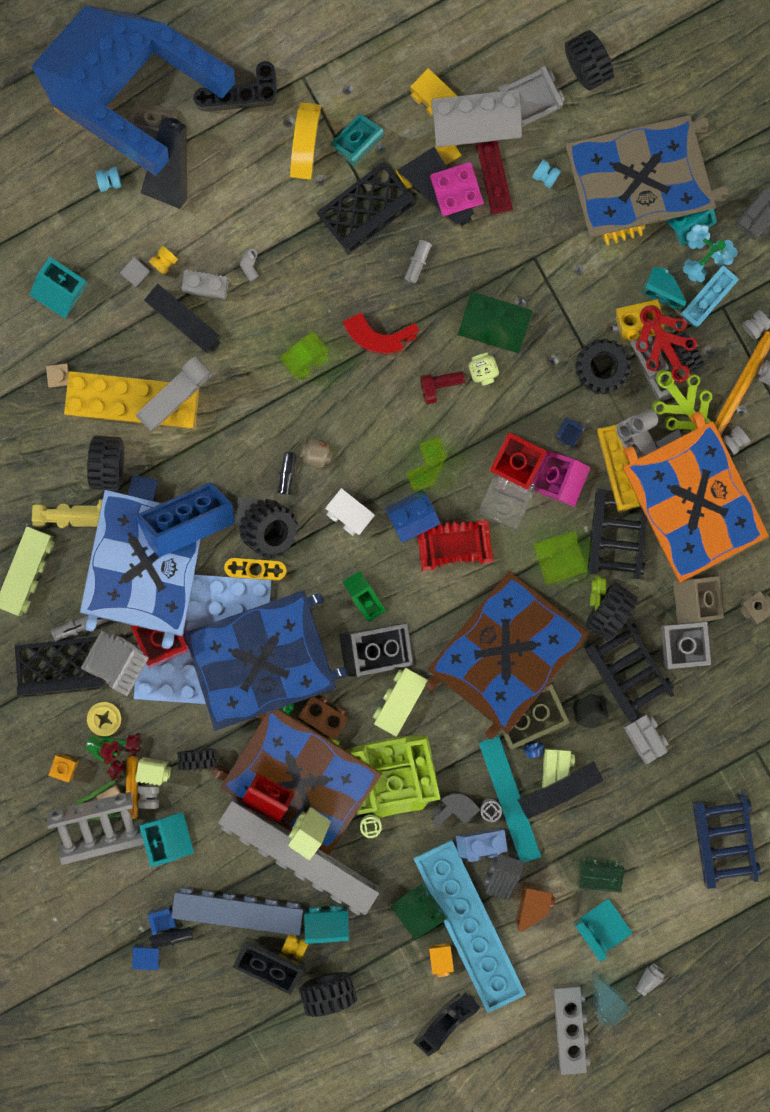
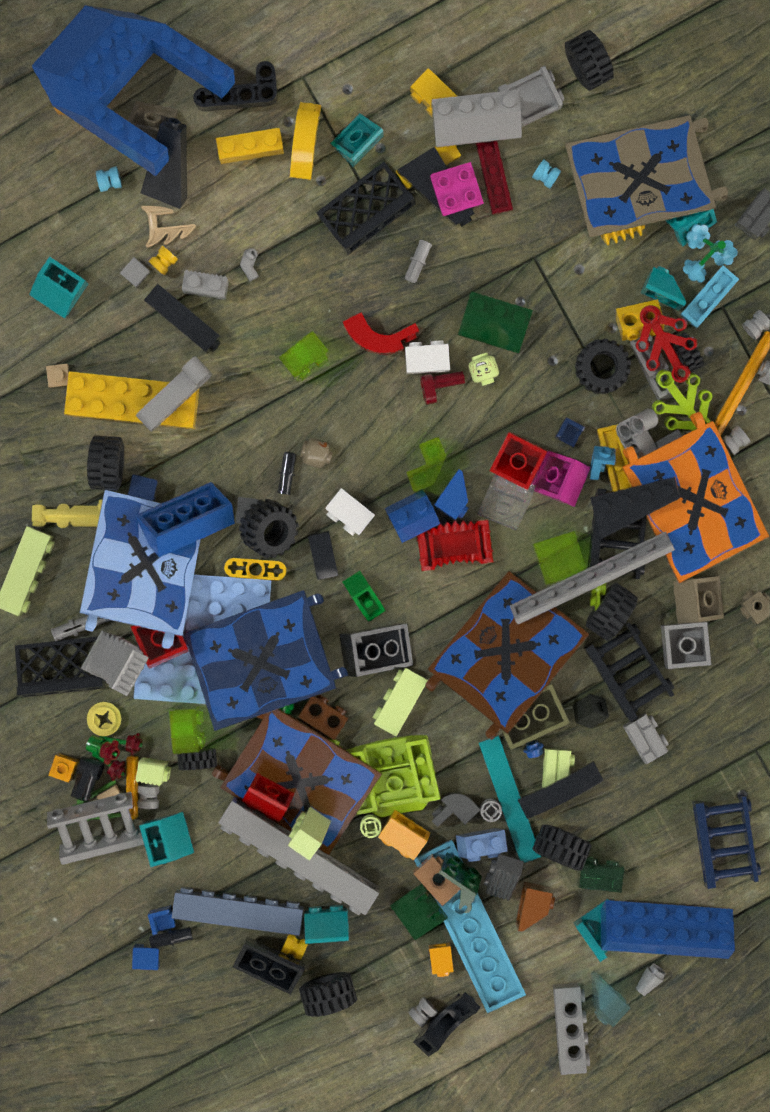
none -> black piece [71,756,104,802]
none -> tan piece [141,206,196,248]
none -> clear neon green brick [169,706,206,754]
none -> yellow brick [216,128,284,164]
none -> black slope [308,531,338,580]
none -> light orange brick [378,810,430,860]
none -> white brick [405,341,450,374]
none -> light grey wheel [408,997,438,1028]
none -> medium nougat brick [413,854,461,906]
none -> blue slope [433,469,468,520]
none -> dark green plate [439,852,482,913]
none -> light grey tile [510,532,675,624]
none -> black tyre [532,824,592,871]
none -> dark azure bracket [590,446,616,480]
none -> black wing [590,476,680,539]
none -> blue brick [601,900,735,959]

